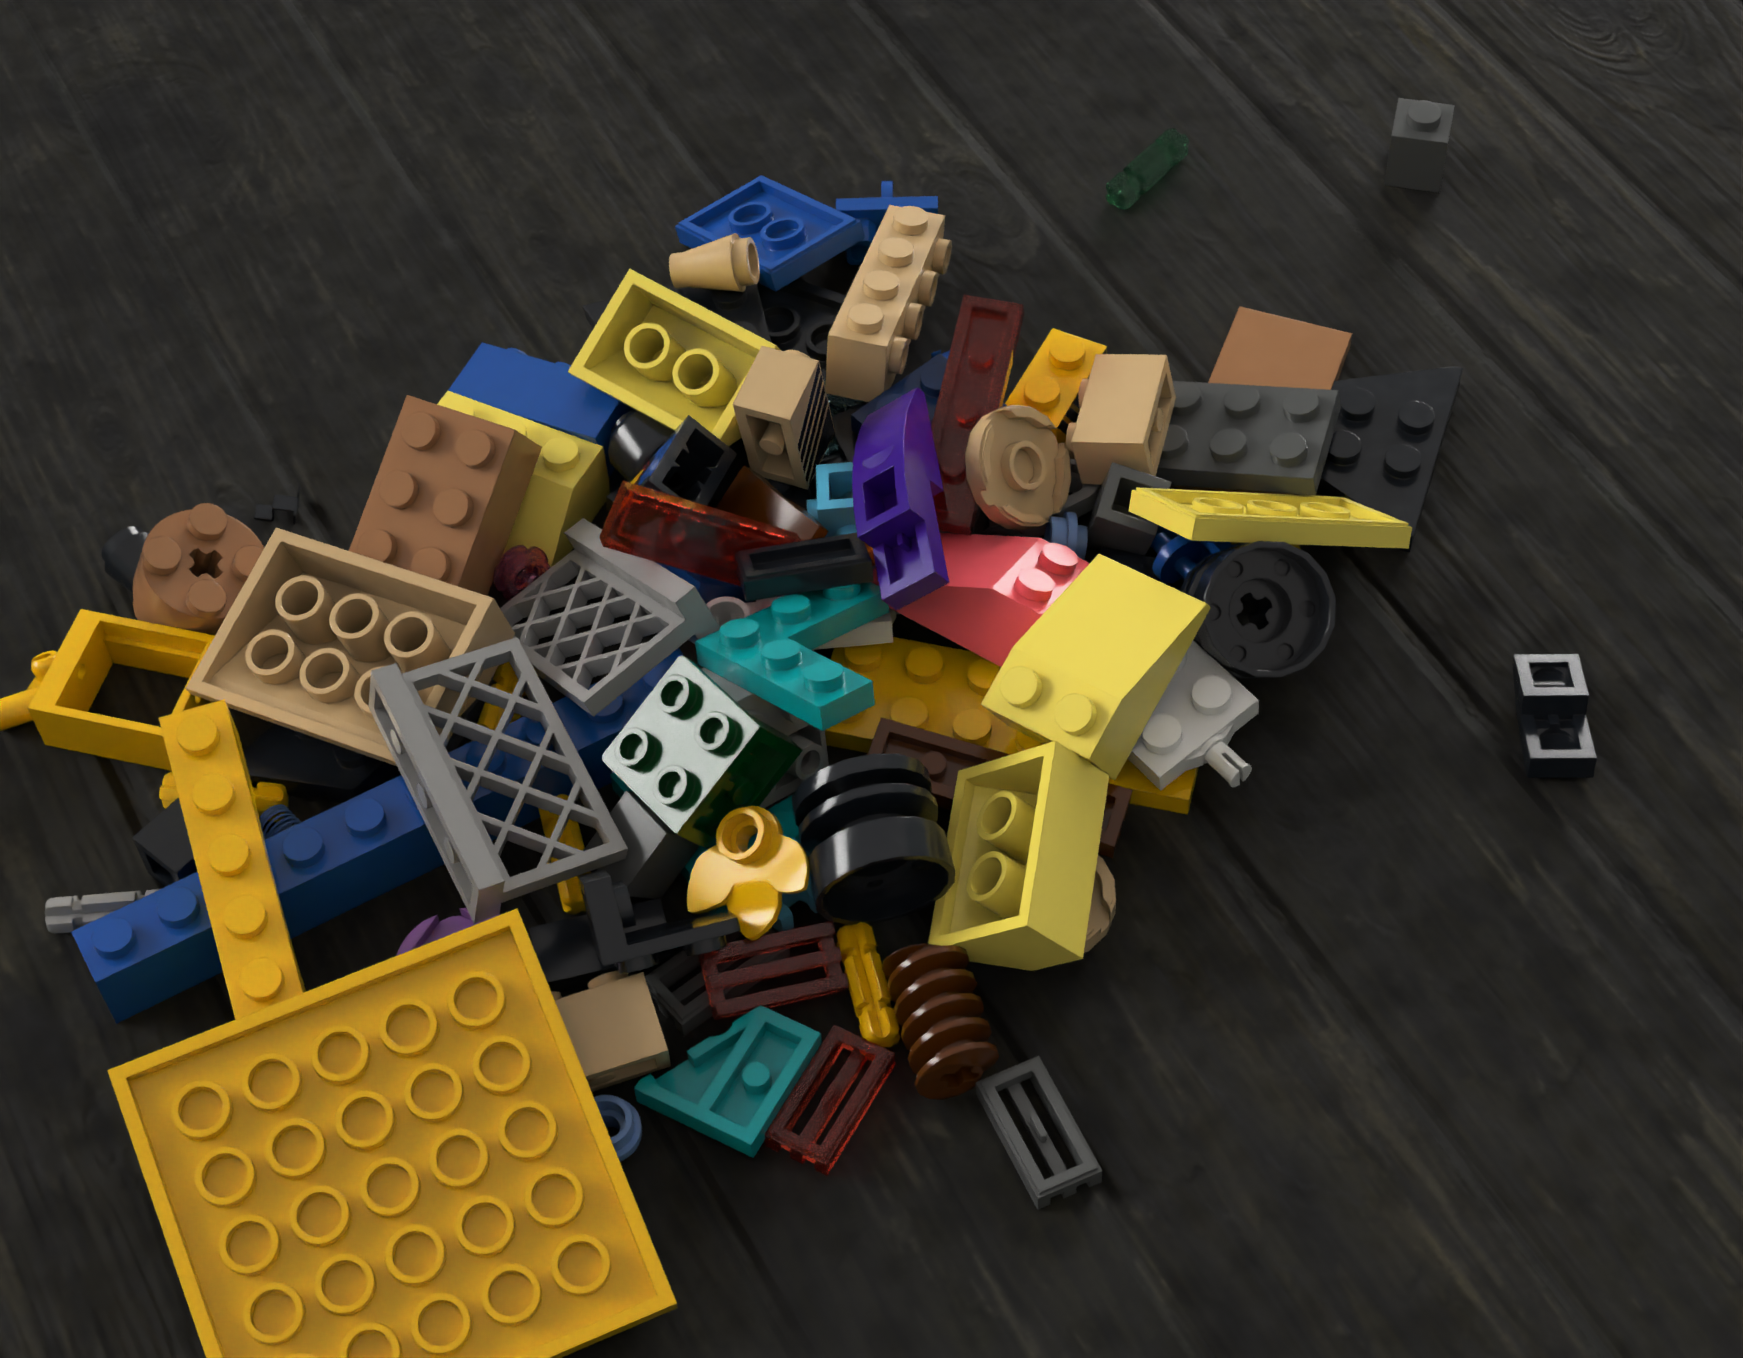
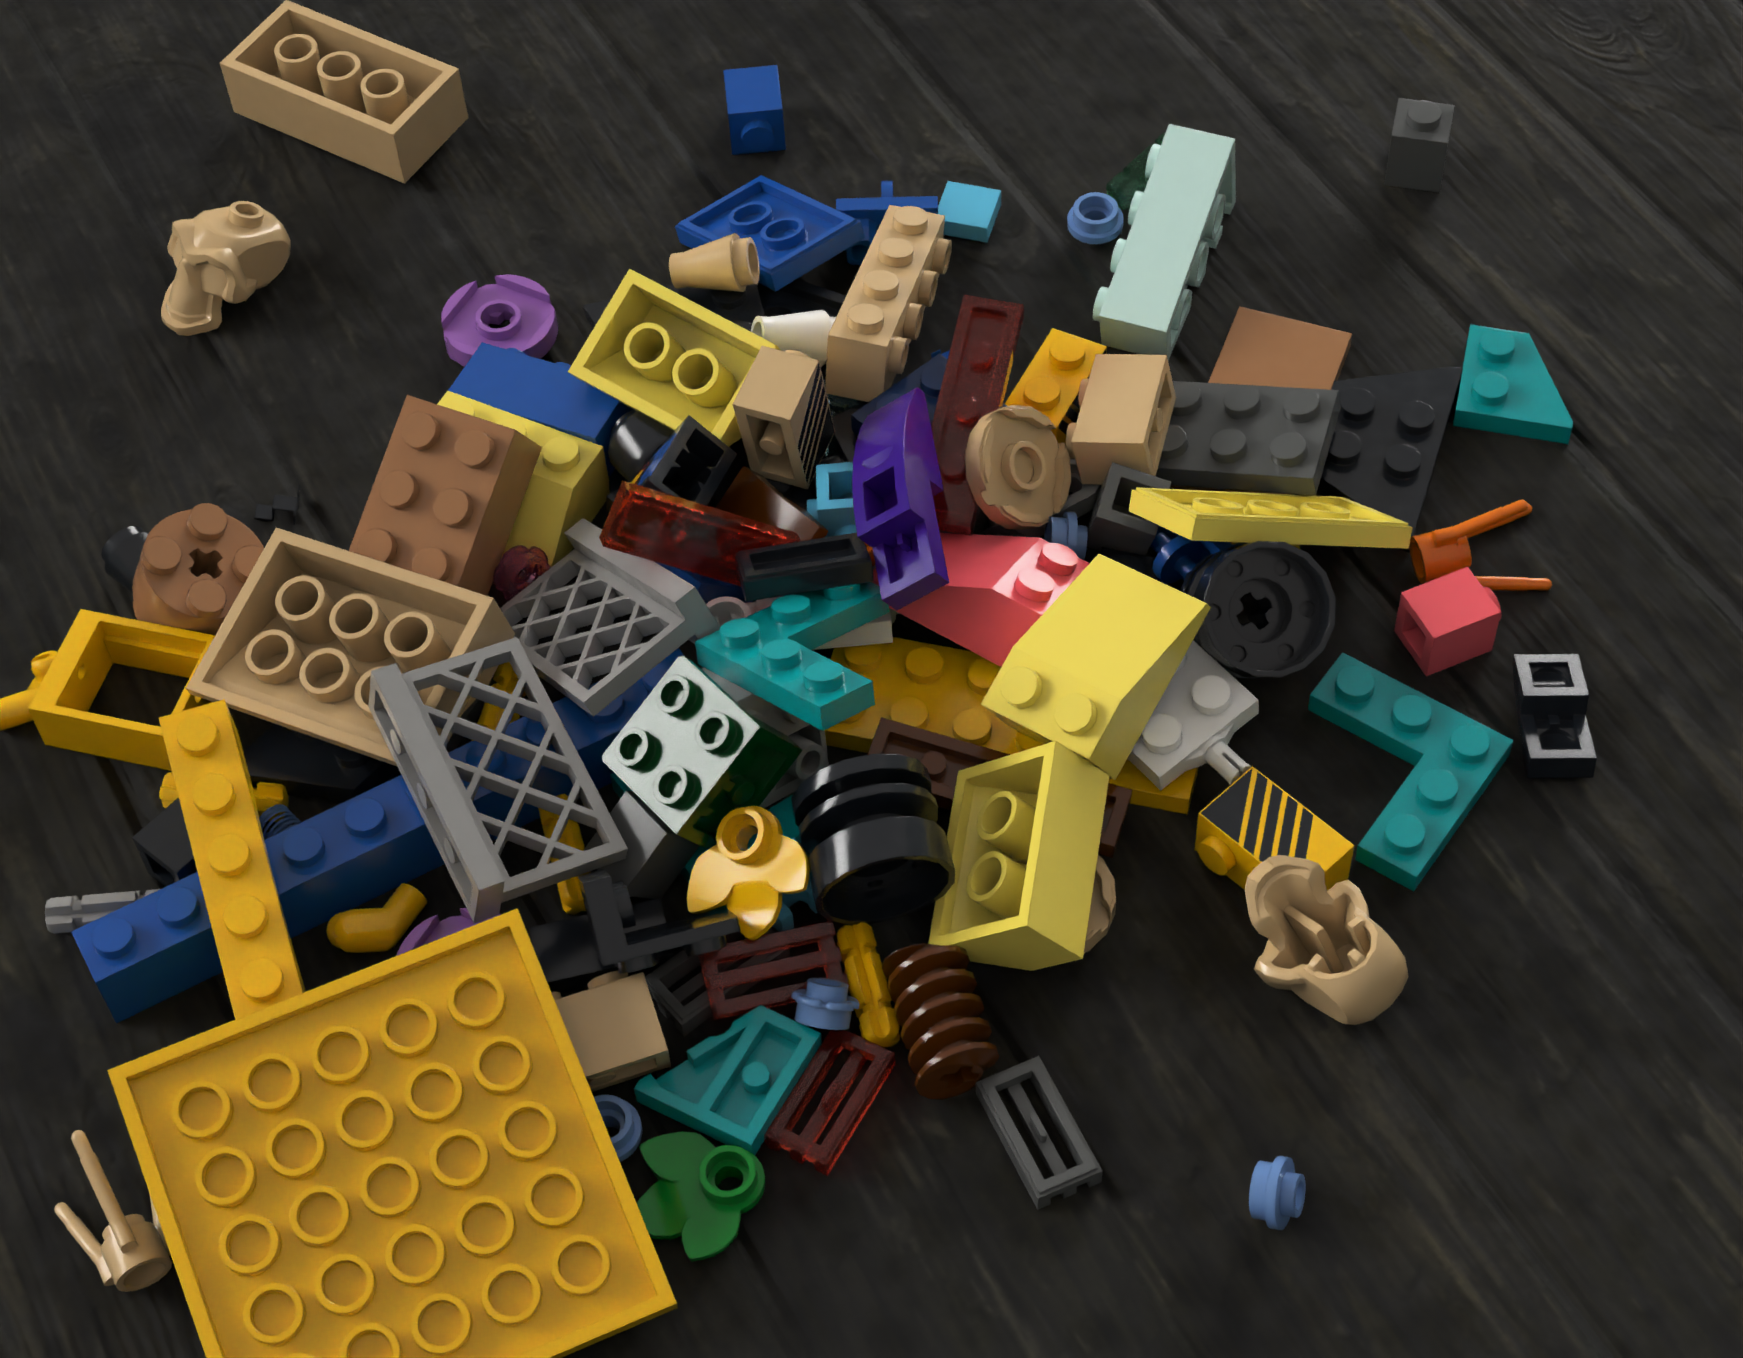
none -> tan plant [54,1130,172,1292]
none -> tan head [161,201,291,336]
none -> tan brick [220,0,468,184]
none -> yellow arm [326,883,427,953]
none -> medium lavender plate [441,274,558,367]
none -> green plate [637,1131,765,1262]
none -> blue brick [723,65,786,155]
none -> white cone [750,310,836,367]
none -> medium blue plate [791,978,860,1030]
none -> medium azure tile [938,181,1001,243]
none -> medium blue plate [1067,192,1124,244]
none -> light aqua wedge [1093,124,1236,360]
none -> brick [1194,766,1354,890]
none -> tan head [1245,855,1408,1025]
none -> medium blue plate [1249,1156,1306,1230]
none -> teal plate [1308,652,1513,892]
none -> coral brick [1394,567,1501,676]
none -> orange plant [1409,499,1552,591]
none -> teal wing [1453,324,1573,444]

